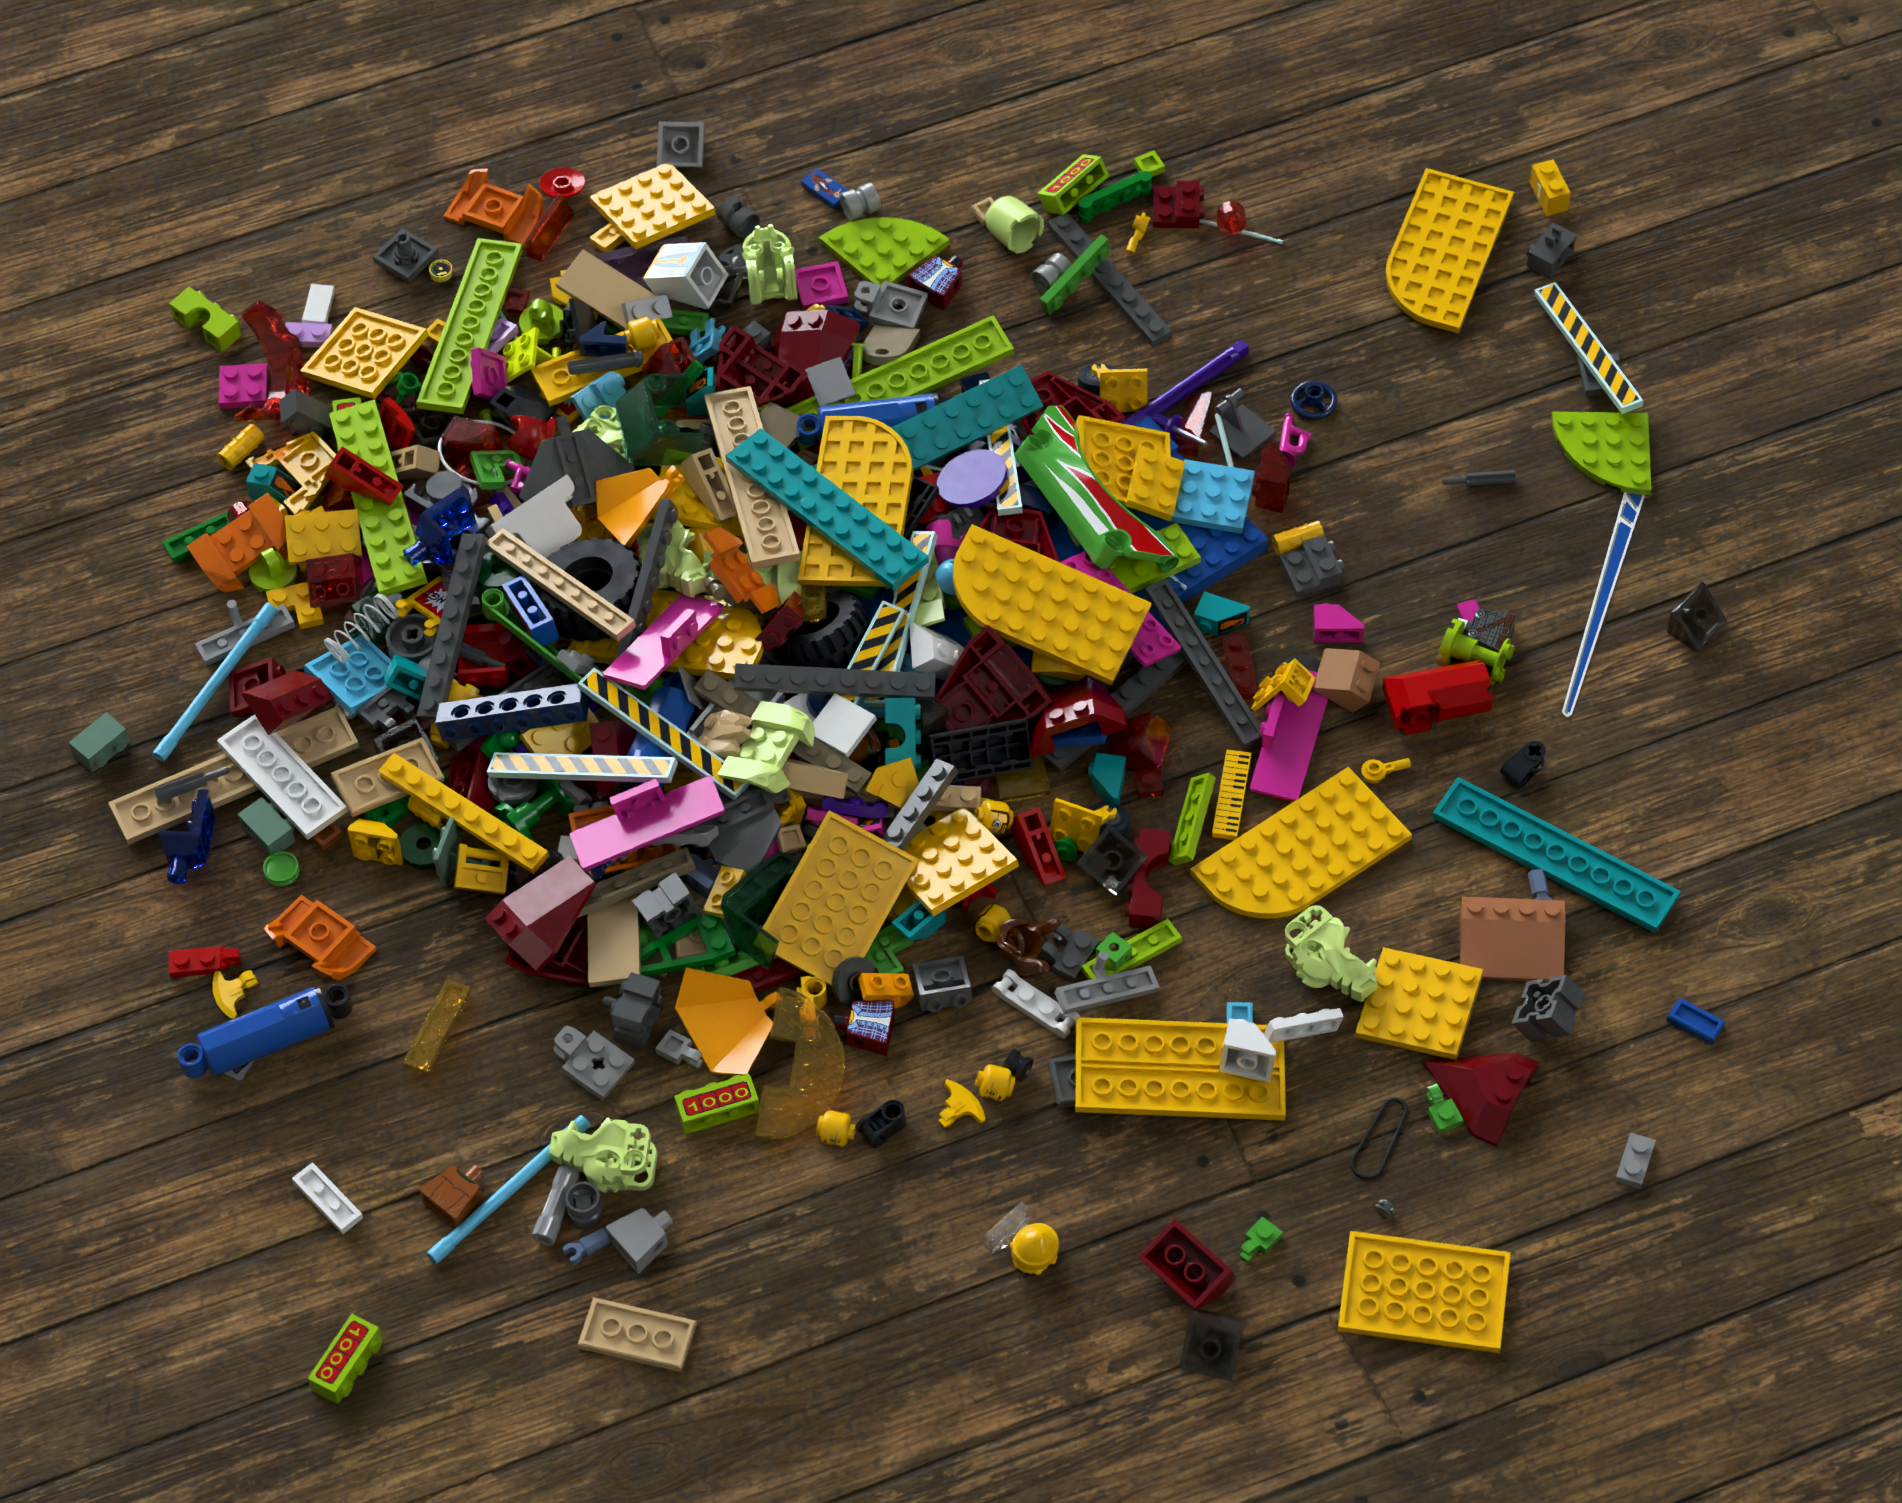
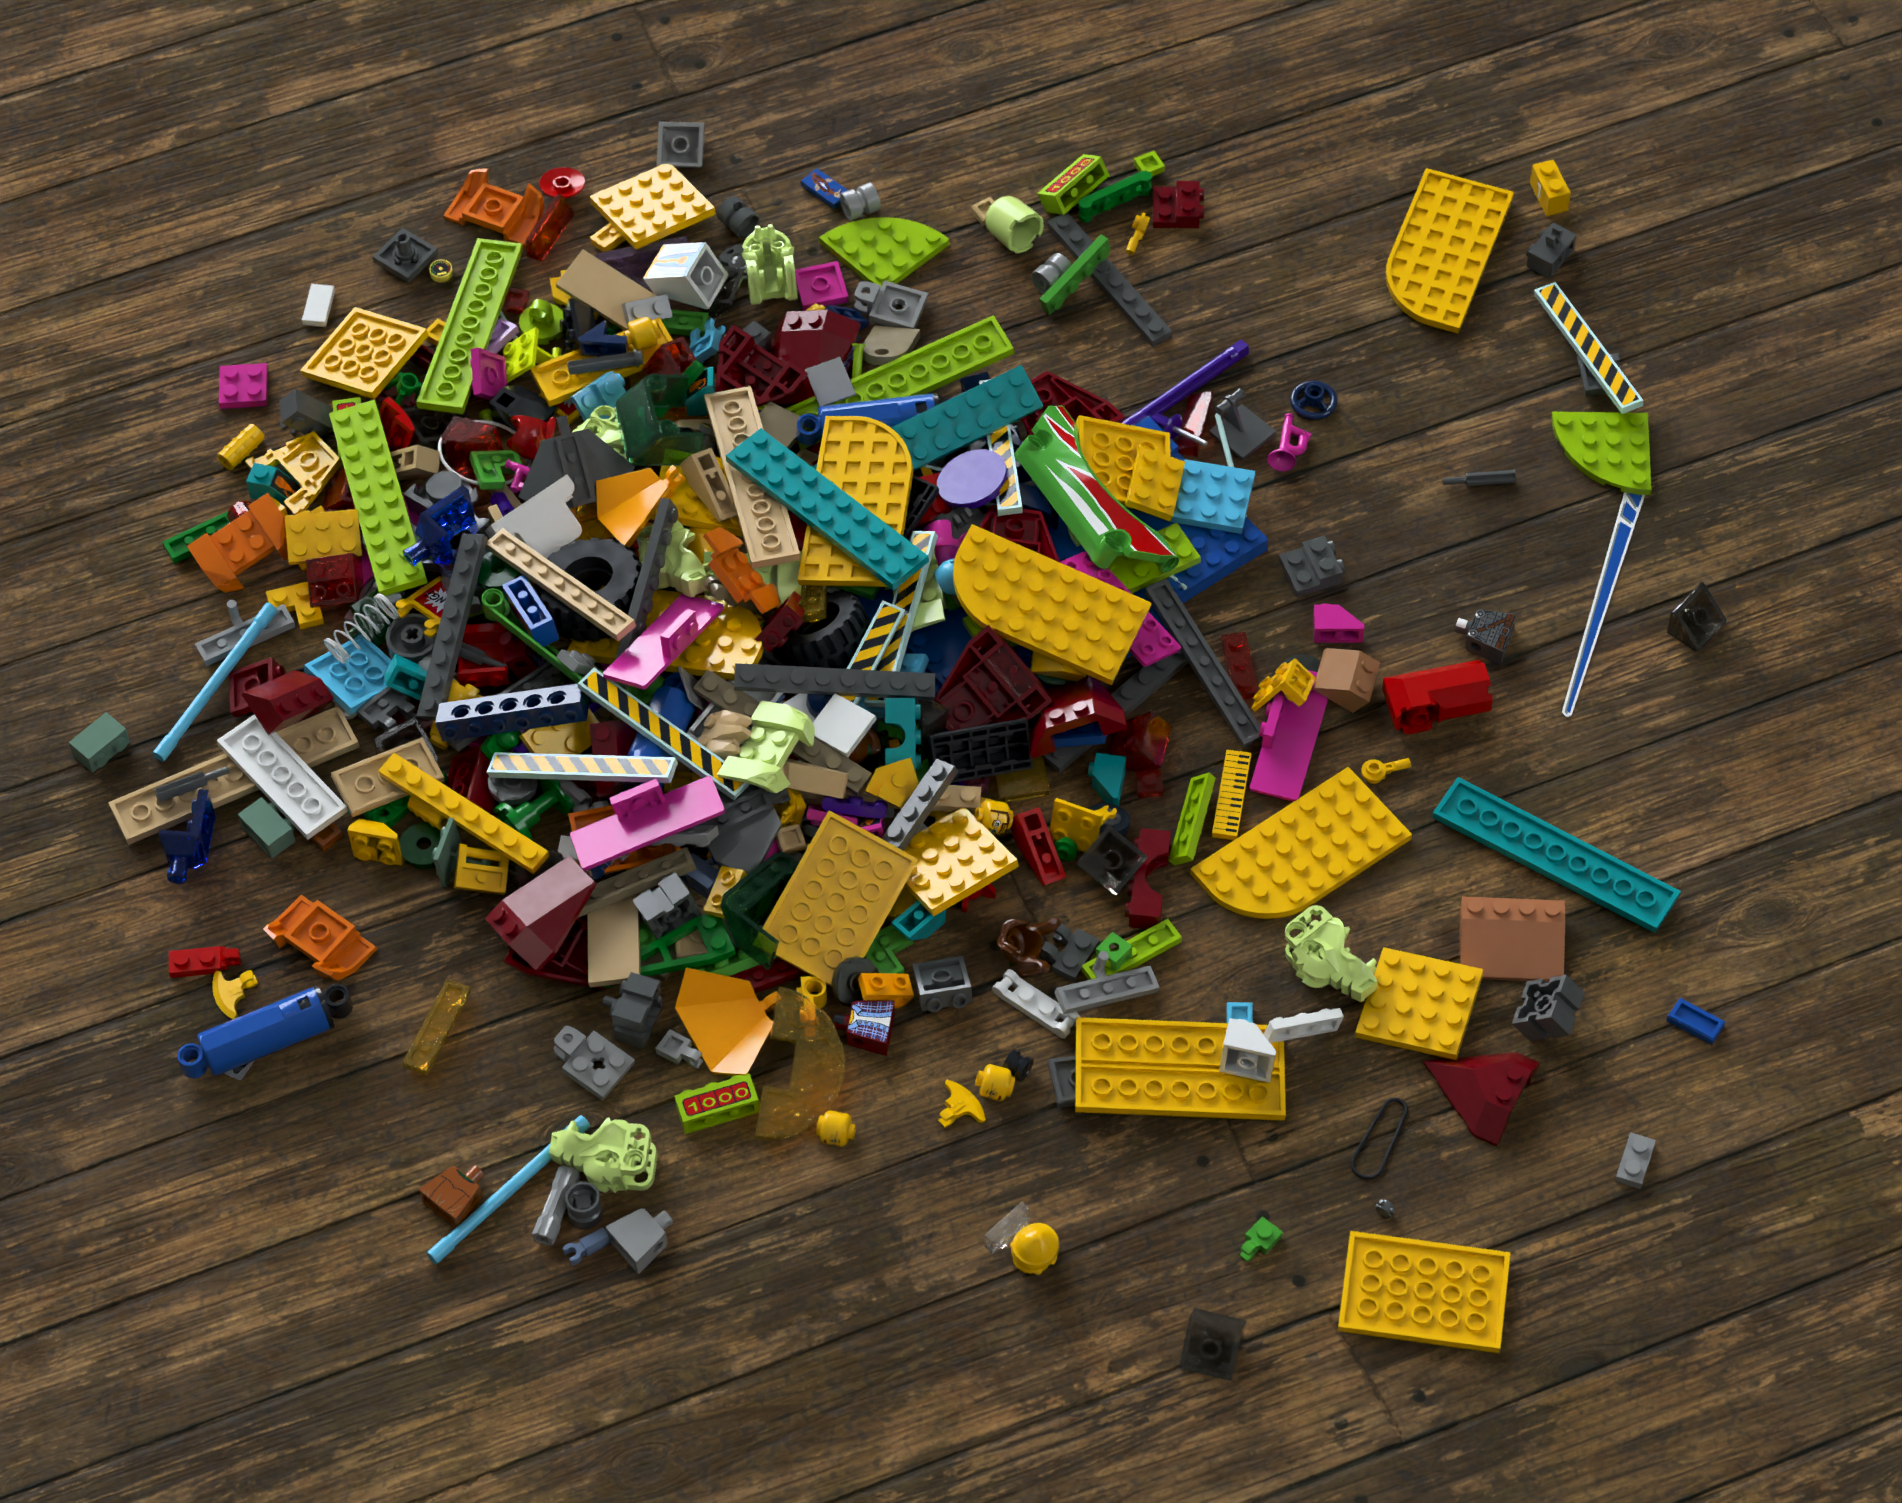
lime arch [169,287,242,352] -> none
clear red windscreen [234,300,311,422] -> none
lime tile [249,548,298,593] -> none
bright green piece [263,851,300,887] -> none
lavender plate [282,322,333,348] -> none
white plate [292,1162,363,1235] -> none
lime brick [307,1314,382,1404] -> none
red slope [324,446,403,506] -> none
tan tile [578,1297,697,1372] -> none
black piece [856,1099,906,1148] -> none
torso [908,256,963,311] -> none
white slope [909,622,965,681] -> none
yellow head [974,904,1011,942] -> none
yellow plate [1078,363,1147,412] -> none
dark red slope [1138,1219,1236,1310] -> none
teal slope [1193,592,1250,635] -> none
light aqua piece [1199,219,1283,245] -> none
clear red head [1216,201,1246,235] -> none
clear red slope [1252,441,1291,513] -> none
yellow axle [1272,521,1324,556] -> none
bright green plate [1426,1084,1464,1134] -> none
lime piece [1437,618,1515,685] -> none
dark pink piece [1456,599,1480,621] -> none
black piece [1500,741,1546,789] -> none
sand blue bar [1528,869,1552,900] -> none

